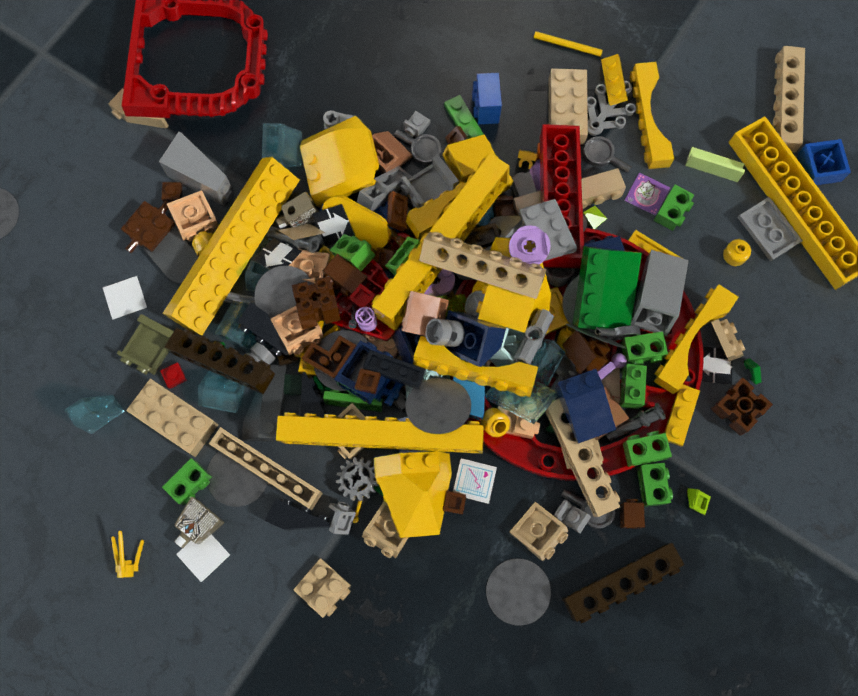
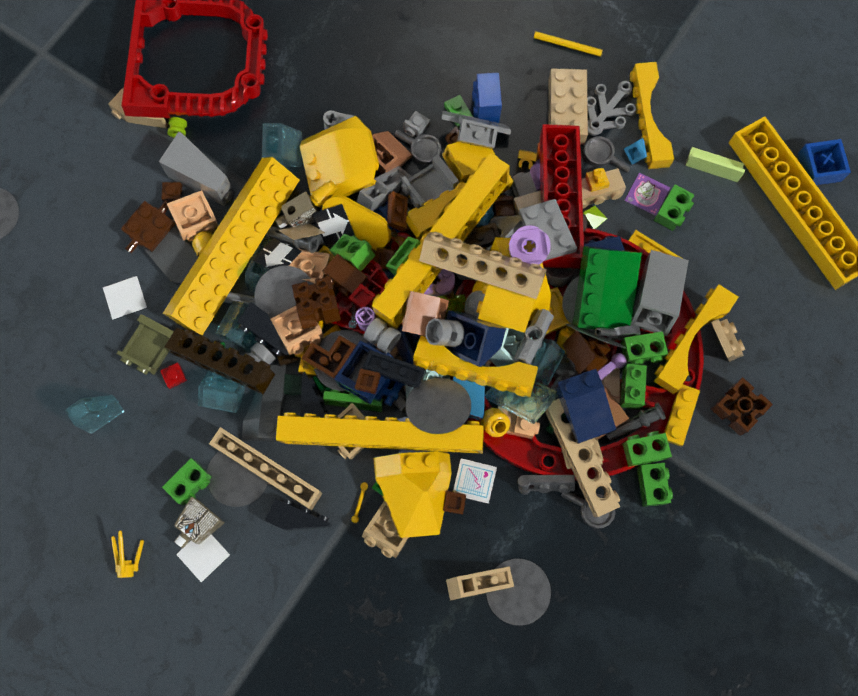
tan brick [126,379,218,457] -> none
tan plate [294,558,351,618] -> none
light grey bracket [329,501,356,535] -> none
light grey gear [336,457,379,501] -> none
tan plate [510,502,568,561] -> none
light grey bracket [554,500,591,533] -> none
dark brown brick [562,543,684,623] -> none
yellow plate [601,54,628,106] -> none
reddish brown brick [620,499,645,529] -> none
lime slope [687,488,711,515] -> none
sticker [701,347,733,385] -> none
yellow head [723,239,751,266] -> none
light grey plate [737,197,803,262] -> none
green tile [744,358,762,385] -> none
tan brick [773,46,805,152] -> none
none -> lime wheel [167,117,187,138]
none -> yellow cone [310,180,338,208]
none -> light grey wheel [364,317,401,354]
none -> light grey plate [441,111,511,149]
none -> tan slope [446,566,514,600]
none -> flat silver plate [518,475,575,495]
none -> yellow tile [585,168,610,192]
none -> dark azure slope [624,138,647,164]

